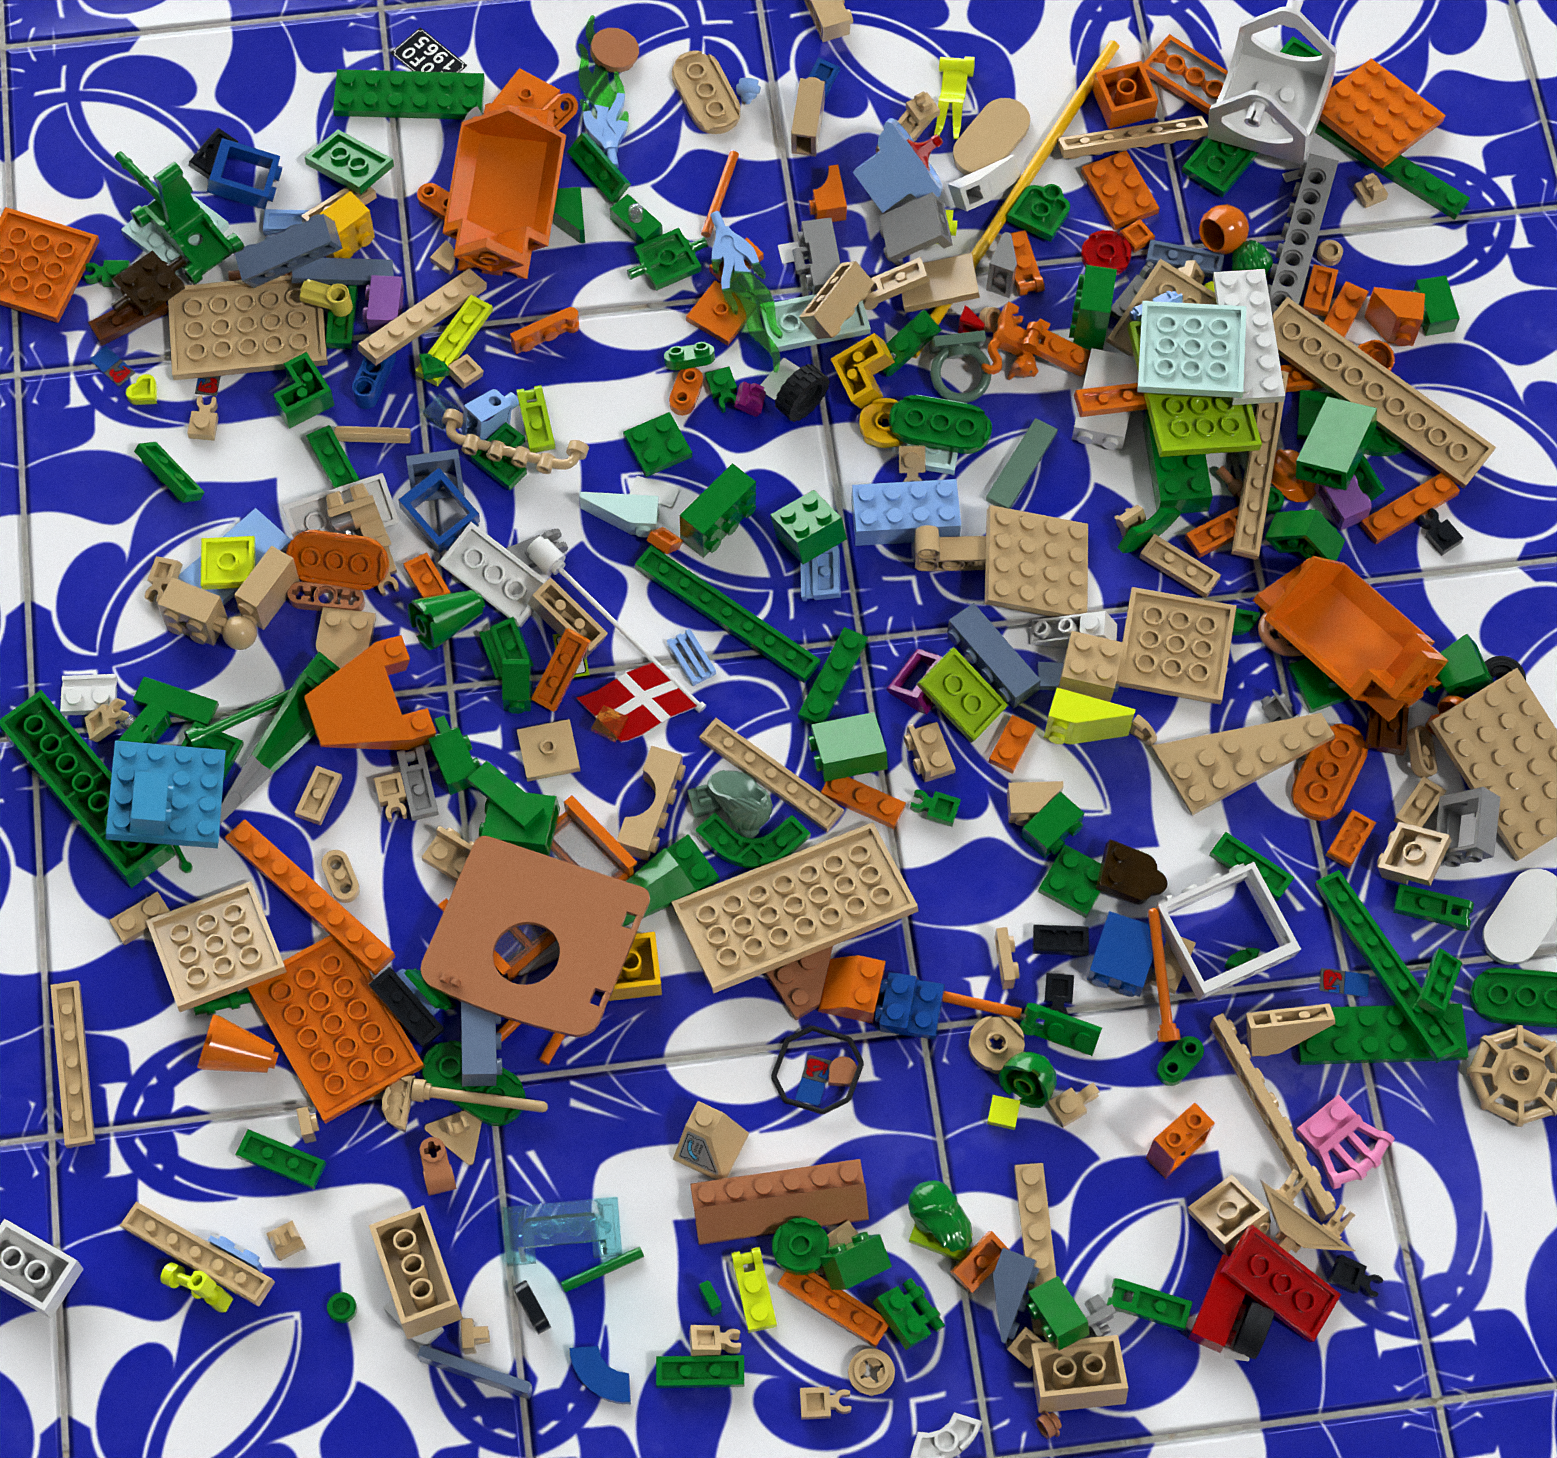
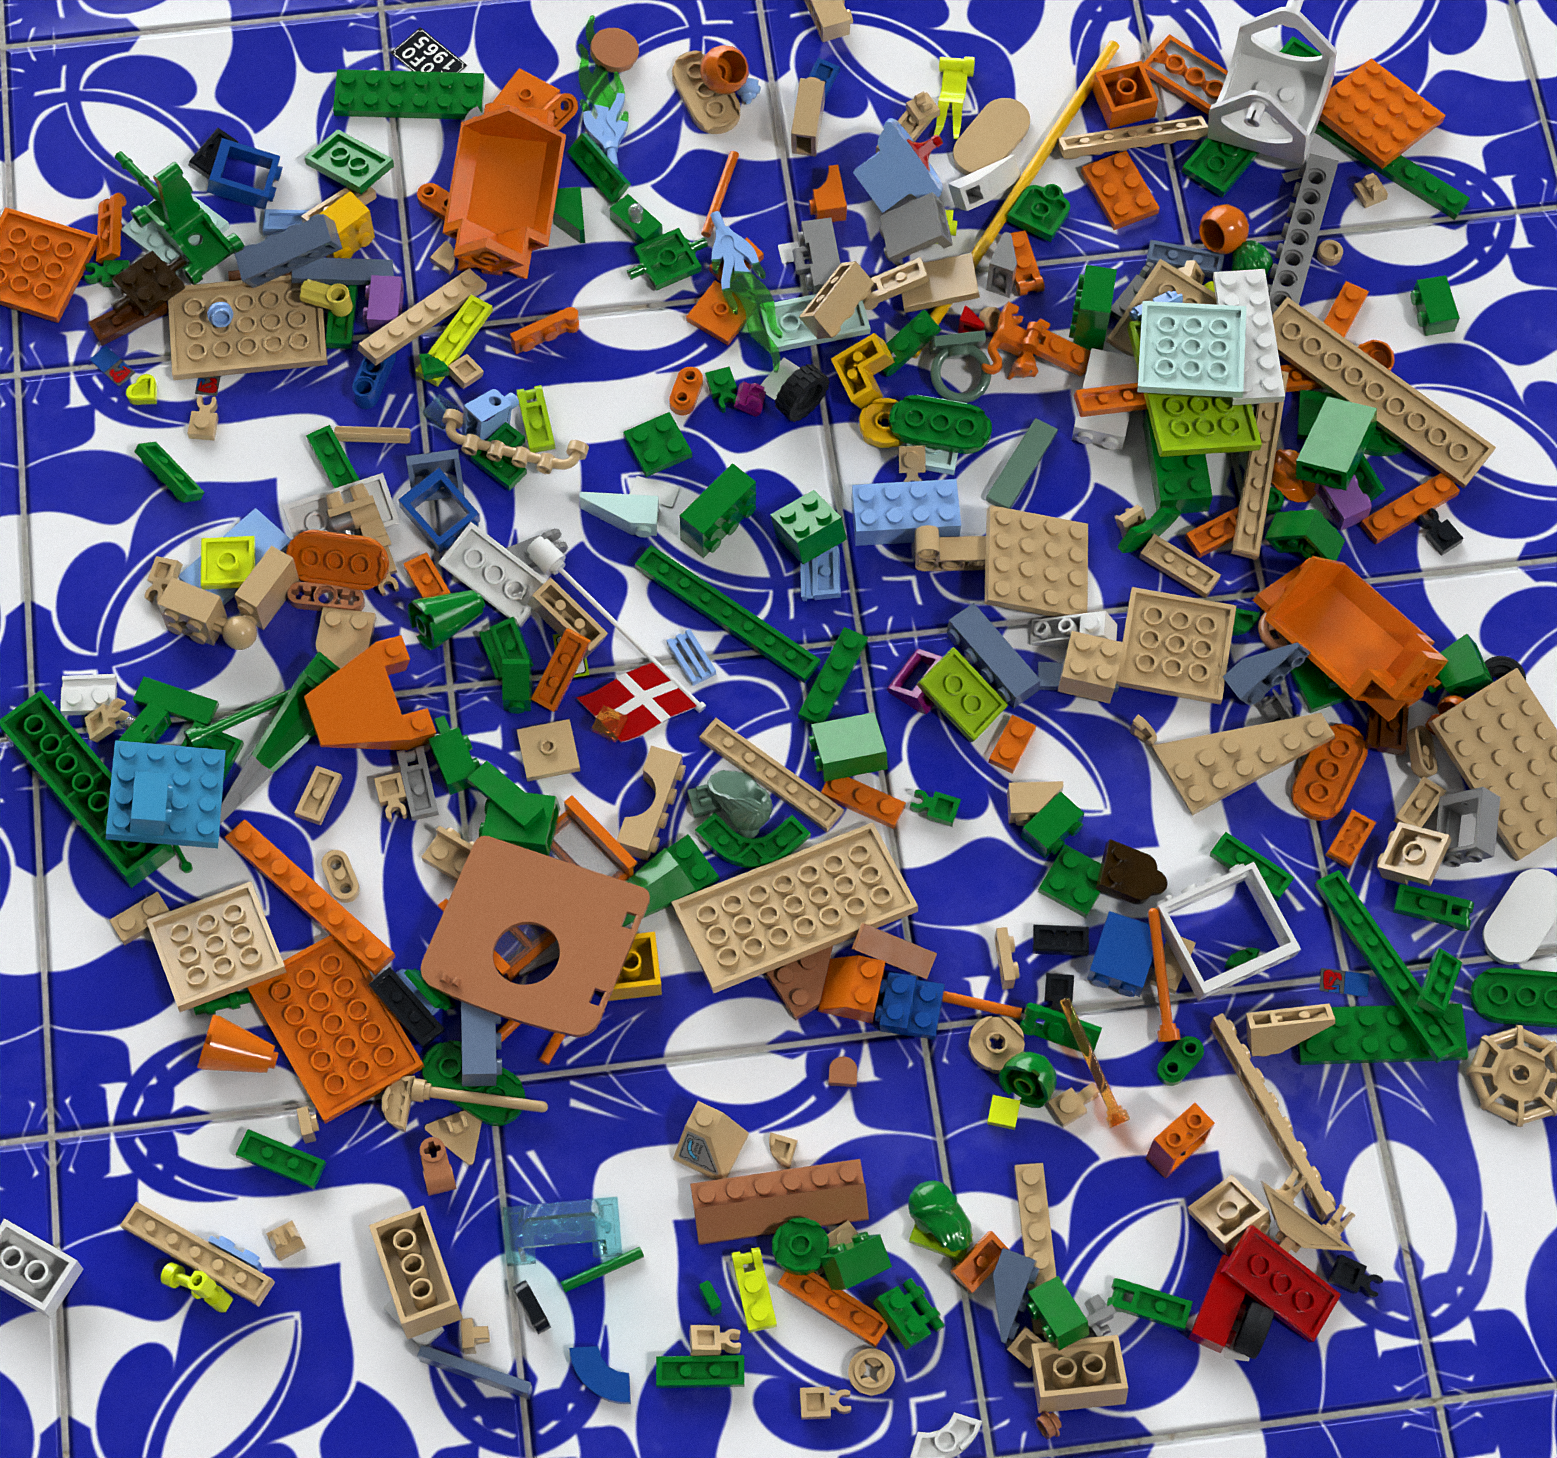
tan plate [50,981,95,1148] -> none
green brick [273,352,335,429] -> none
green tile [327,1292,357,1323] -> none
orange plate [646,527,683,554] -> none
green plate [664,342,715,370] -> none
black piece [771,1026,864,1114] -> none
sticker [796,1055,832,1106] -> none
tan bracket [904,722,956,782] -> none
neon yellow slope [1044,688,1136,745] -> none
red tile [1081,230,1131,275] -> none
orange tile [1119,219,1155,253] -> none
nougat bar [1216,466,1243,498] -> none
bright pink plate [1295,1094,1395,1190] -> none
orange plate [1303,264,1338,317] -> none
orange slope [1364,287,1425,346] -> none
none -> orange plate [96,192,126,264]
none -> light blue plate [207,302,233,327]
none -> orange helmet [700,45,749,95]
none -> tan tile [769,1132,798,1169]
none -> nougat tile [852,923,937,979]
none -> clear orange piece [1059,998,1130,1128]
none -> sand blue slope [1223,642,1311,706]

